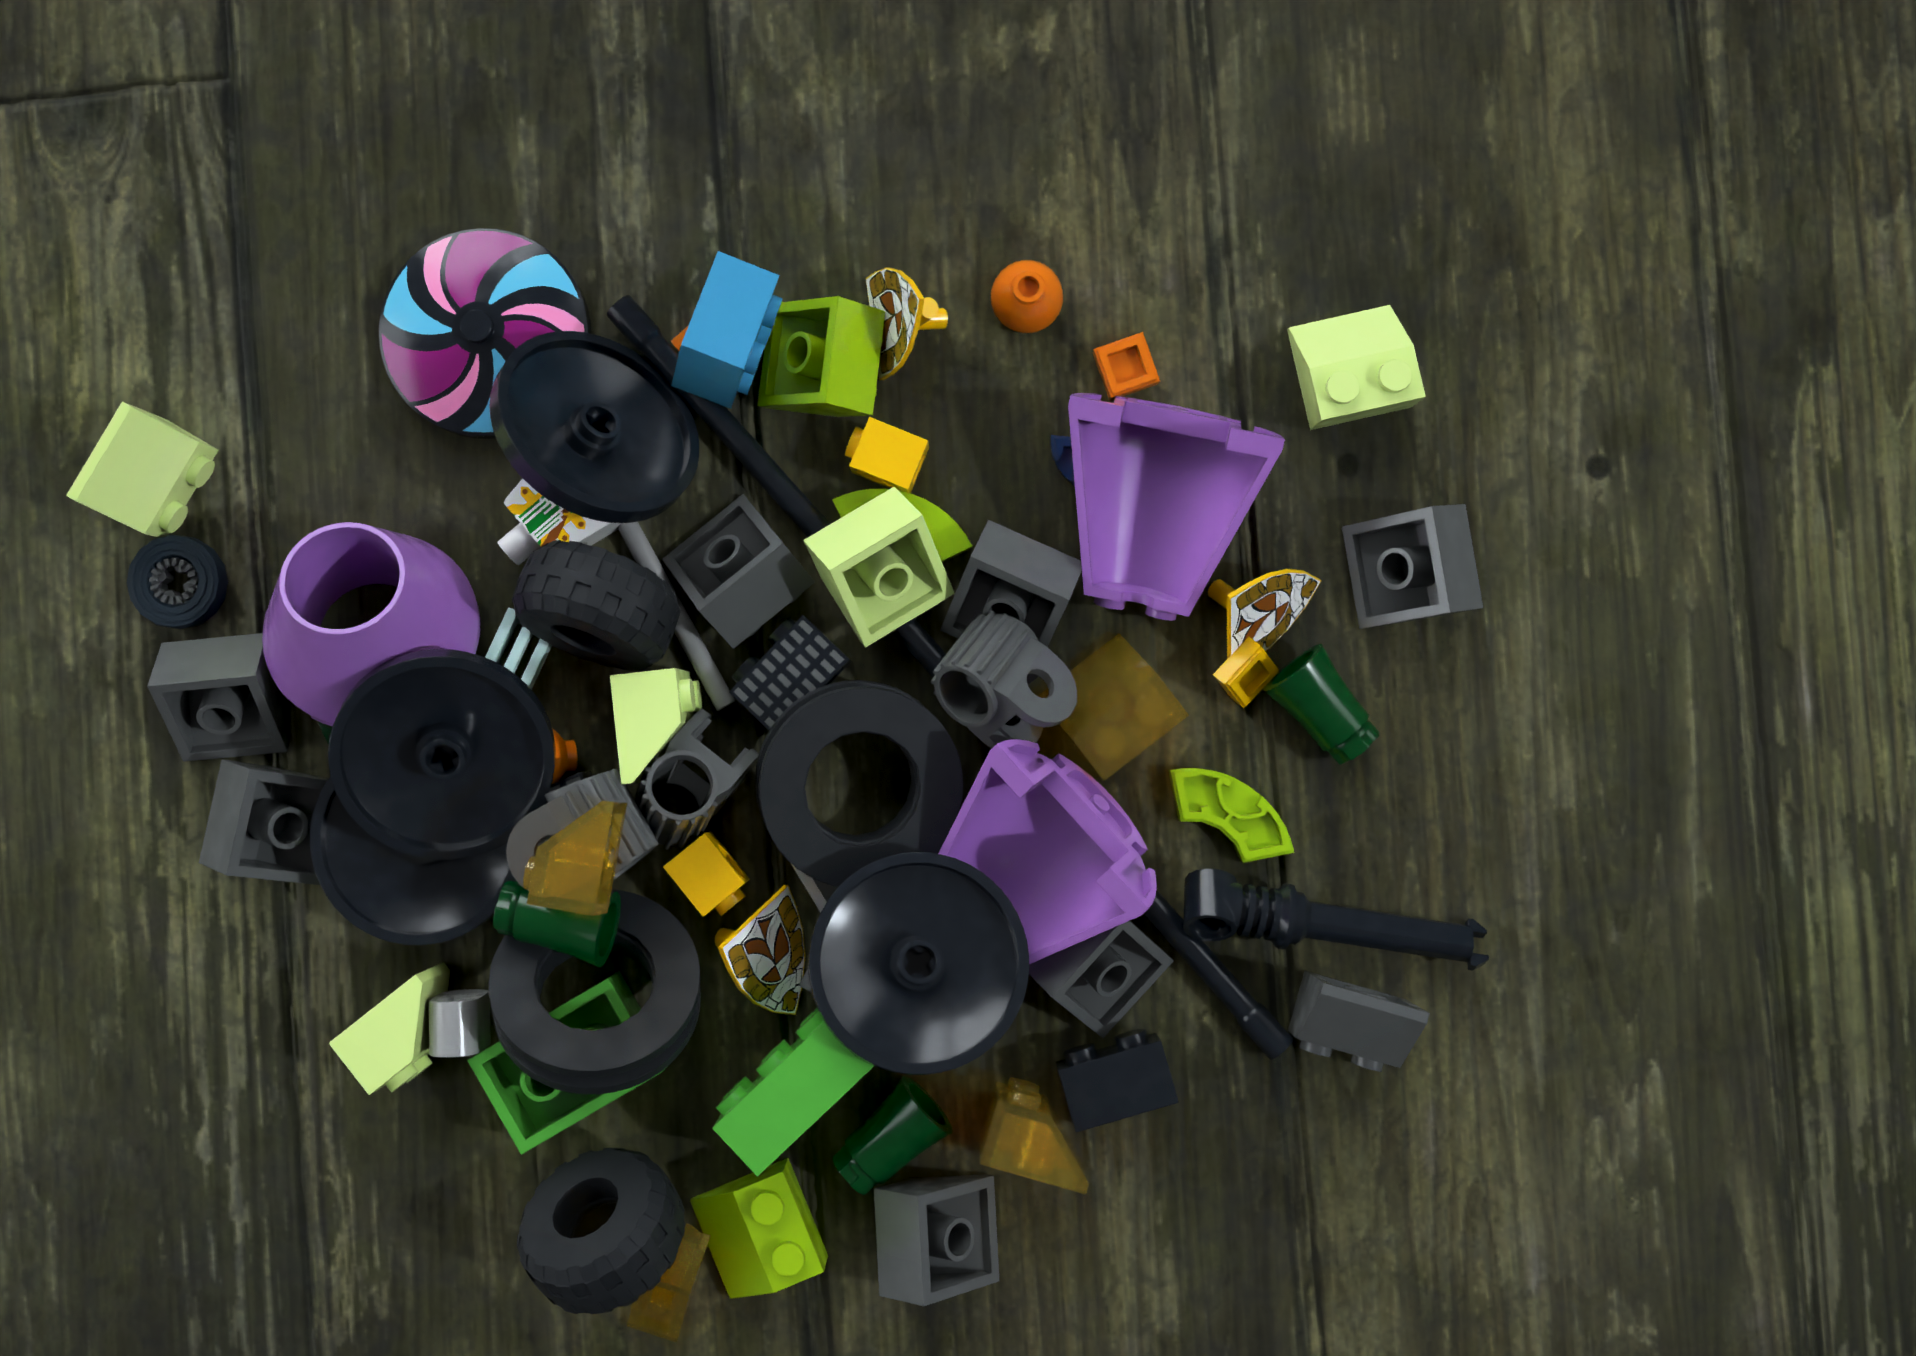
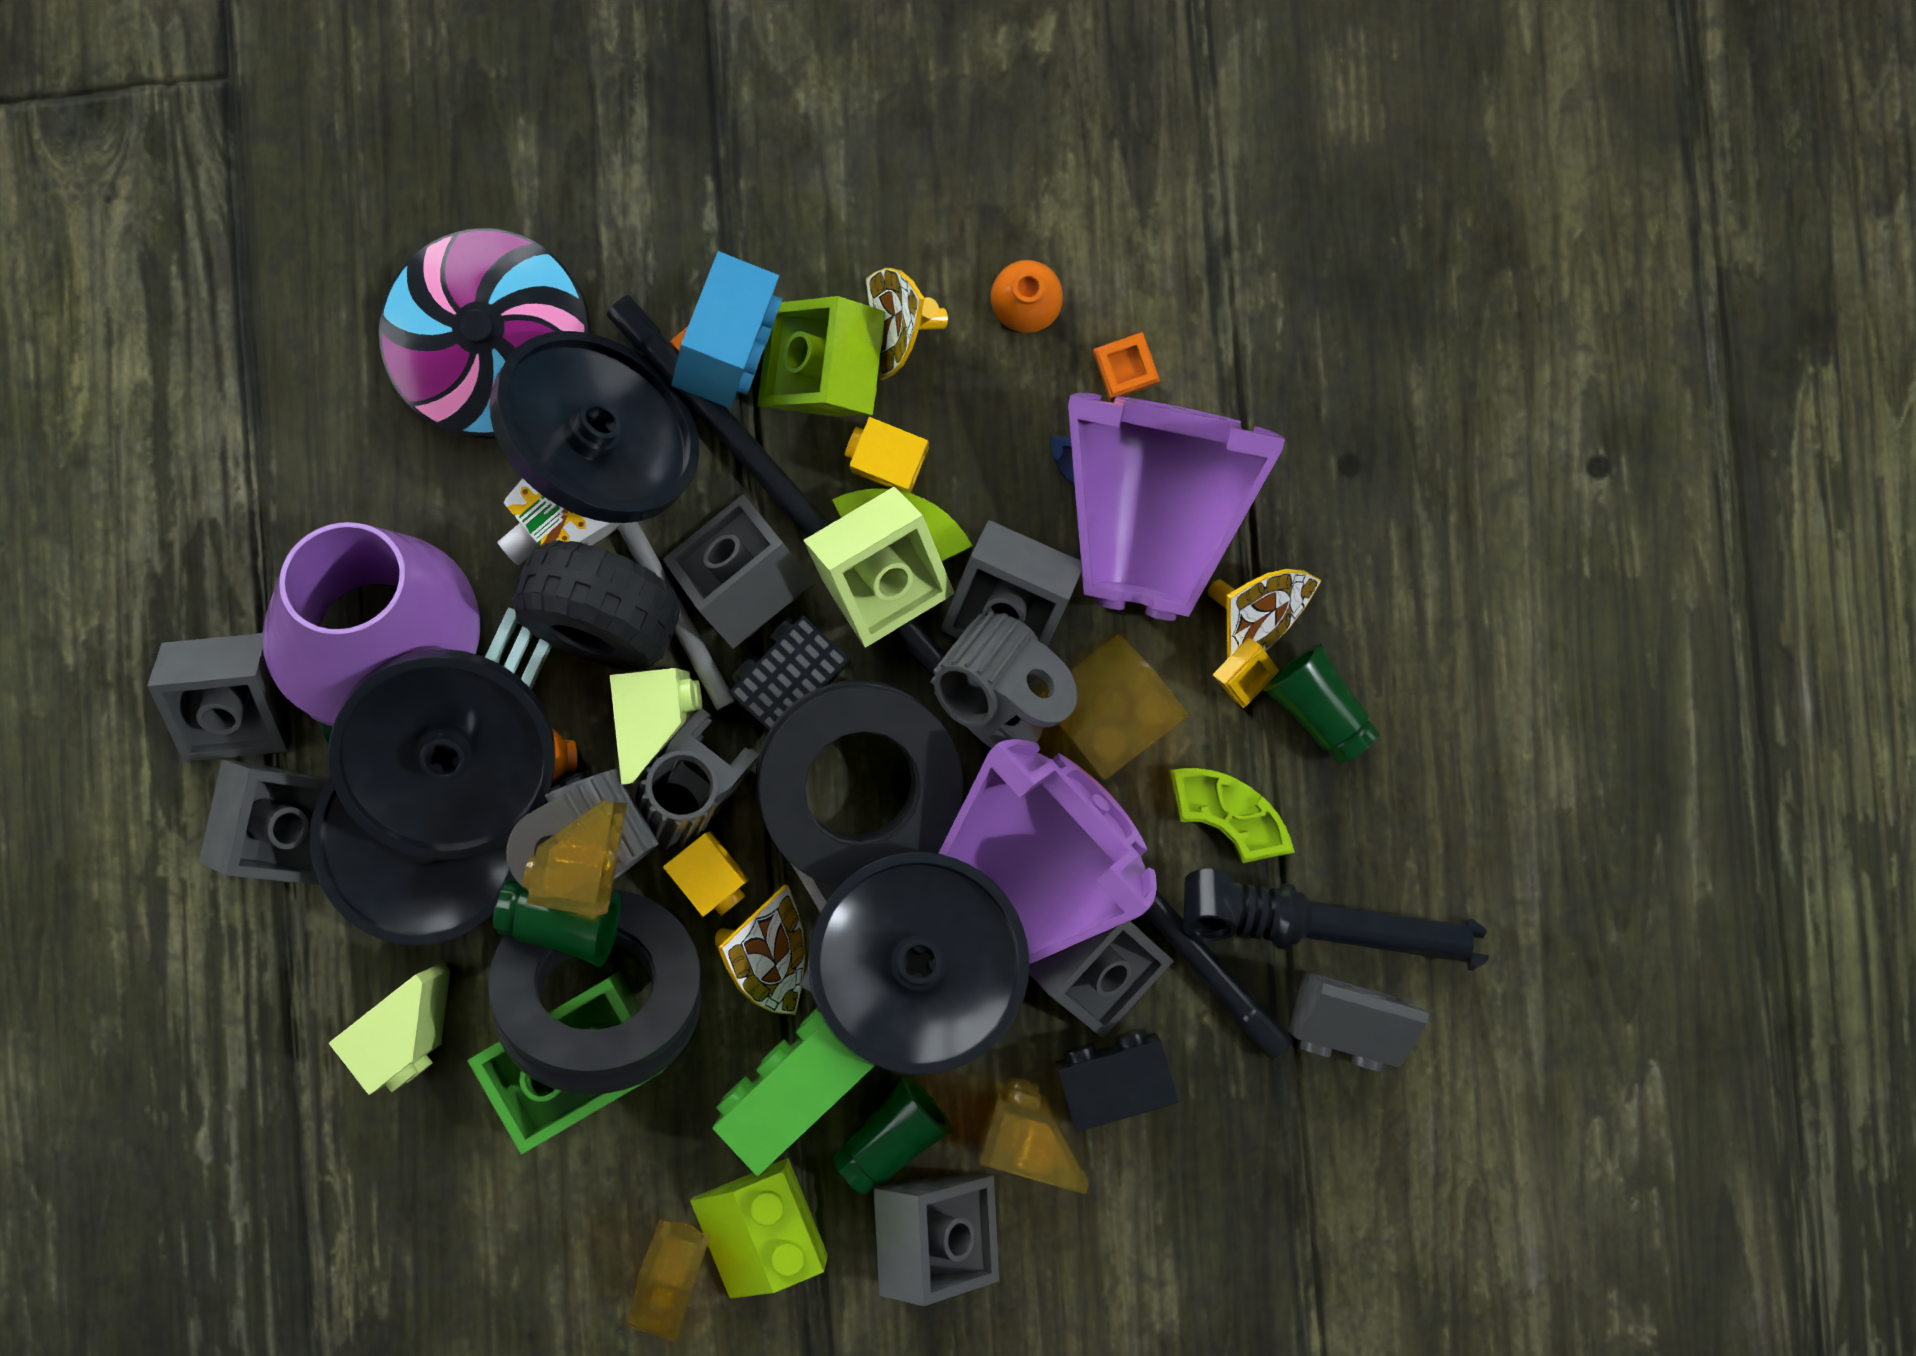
yellowish green slope [66,401,219,538] -> none
black bush [127,534,228,629] -> none
light grey beam [429,989,491,1057] -> none
black tyre [517,1148,686,1315] -> none
yellowish green slope [1287,305,1426,430] -> none
dark grey slope [1342,504,1483,629] -> none

